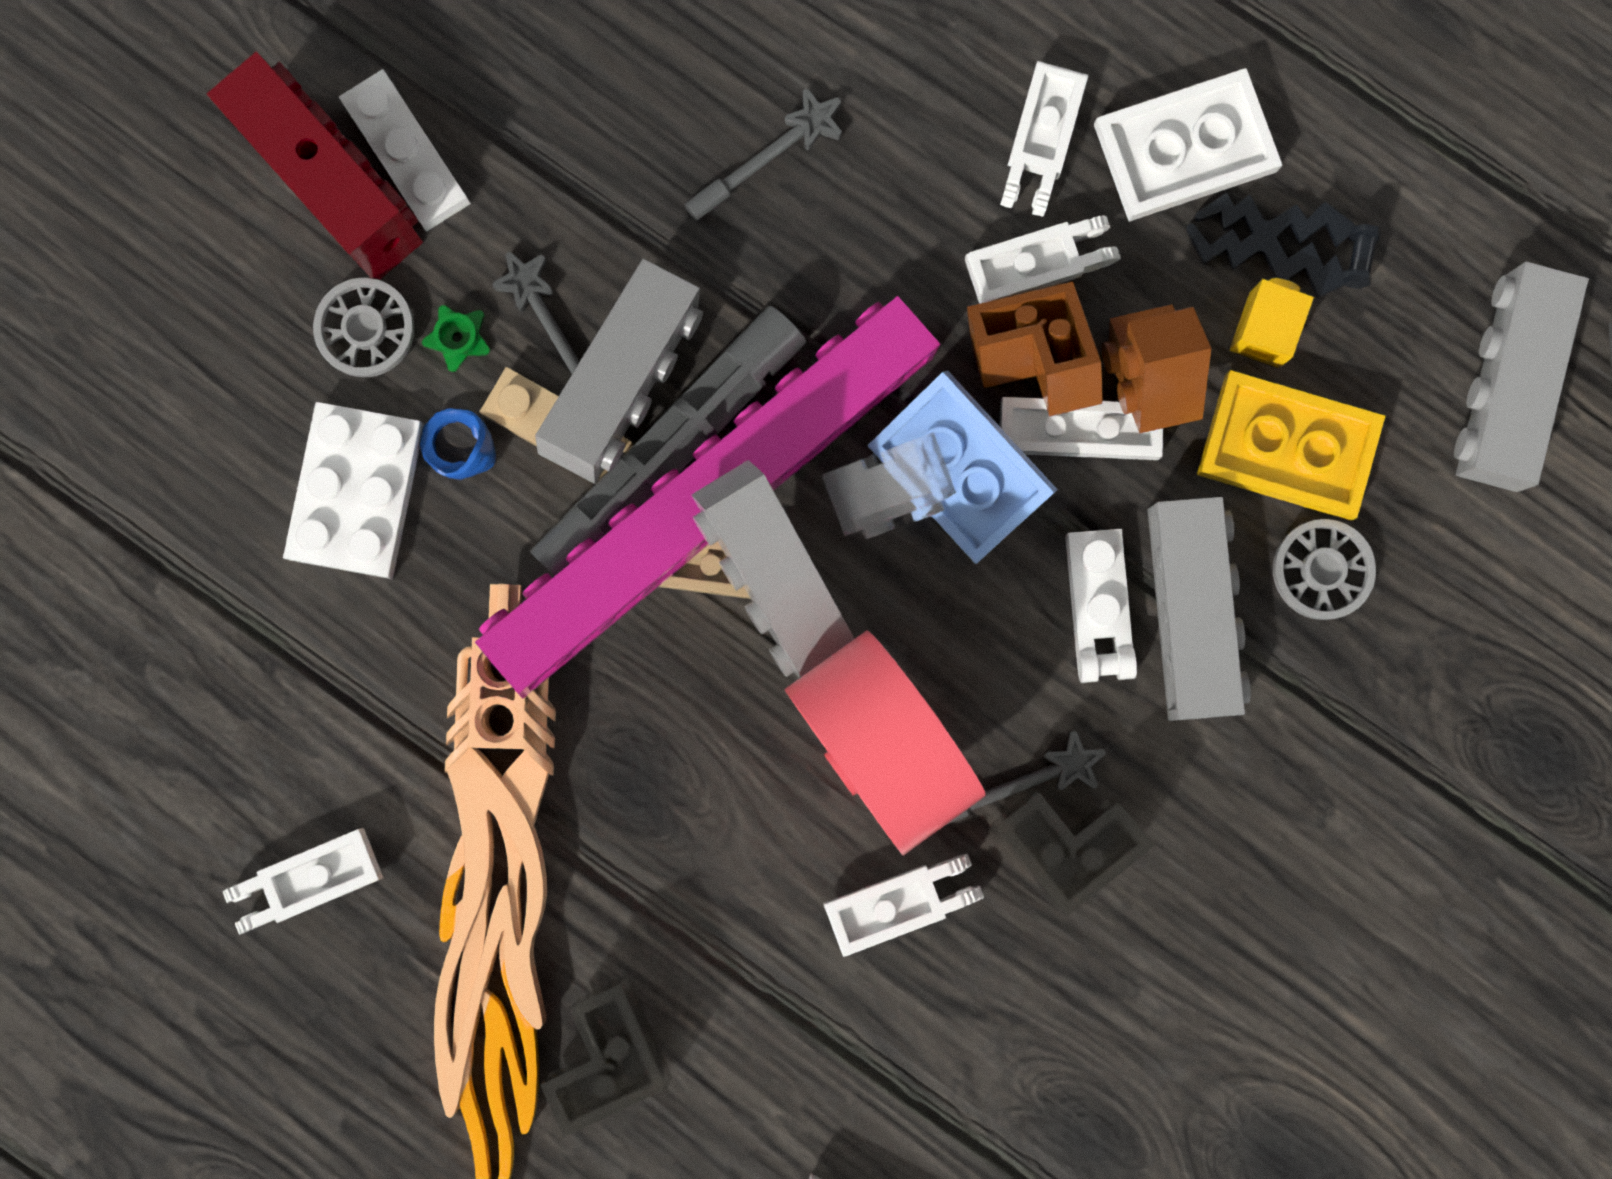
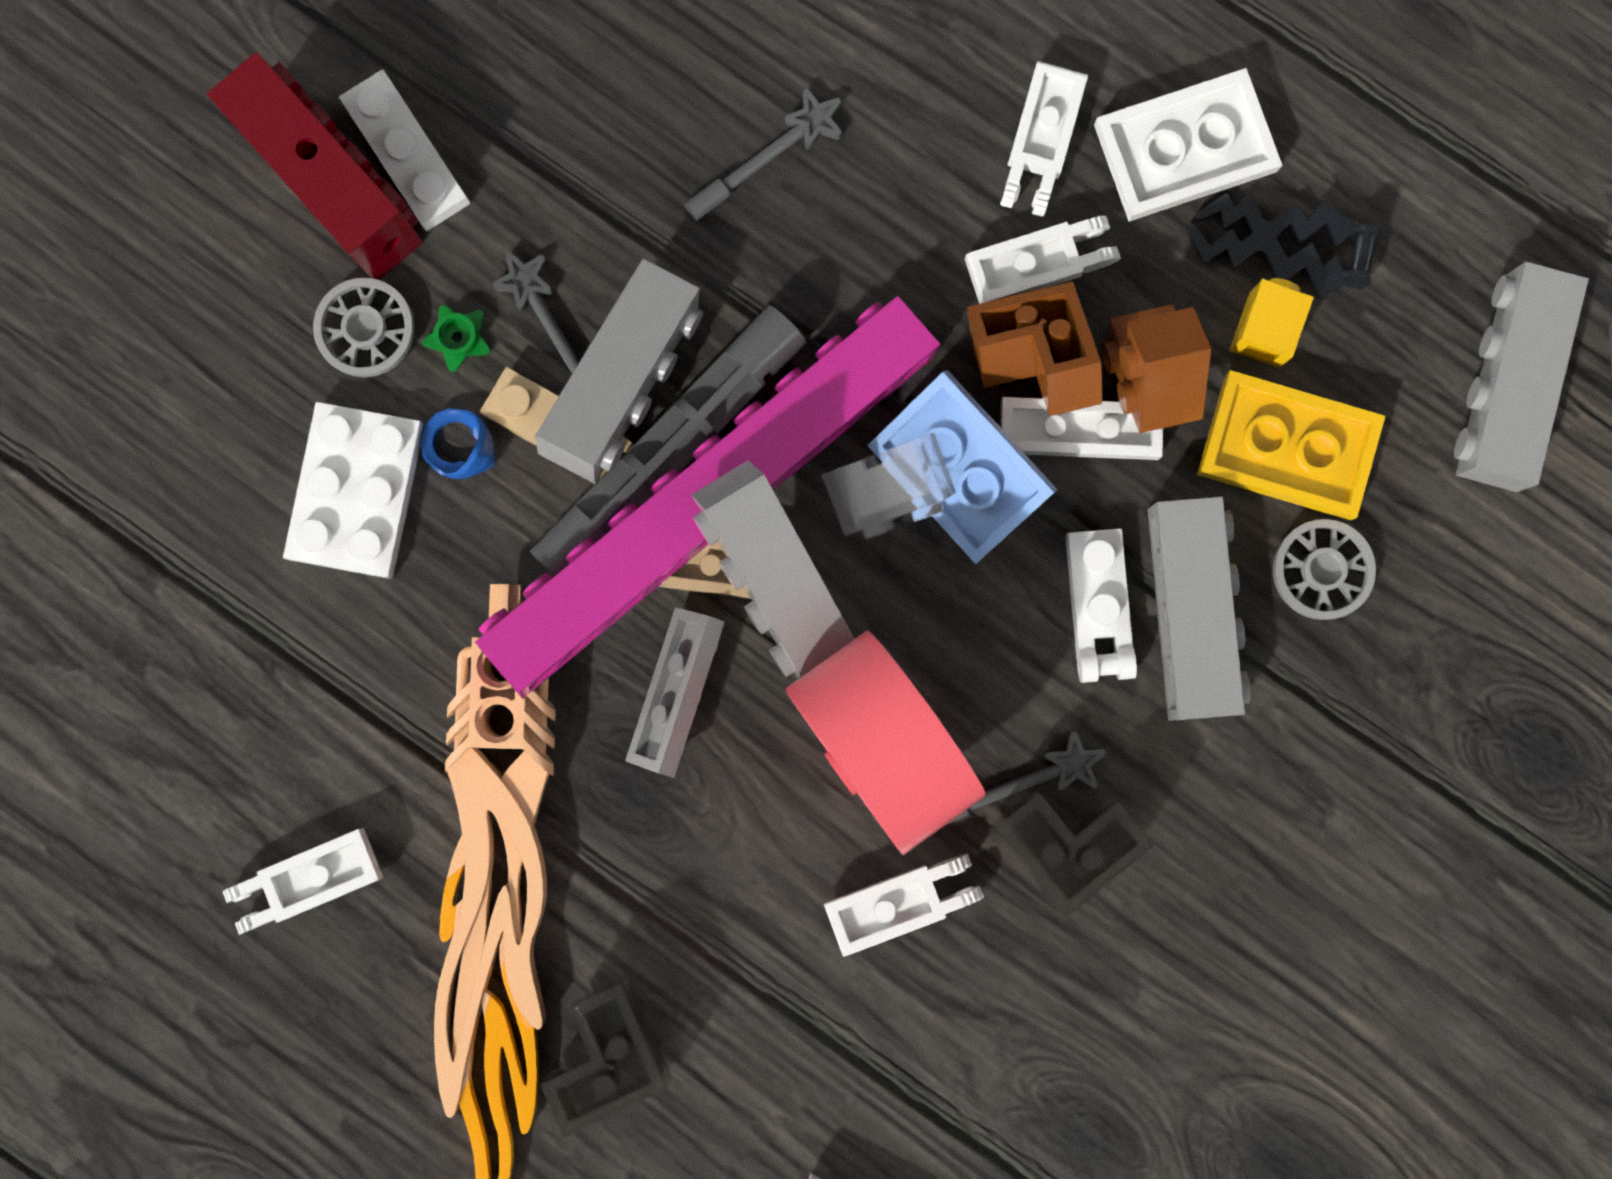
none -> light grey plate [625,607,725,778]

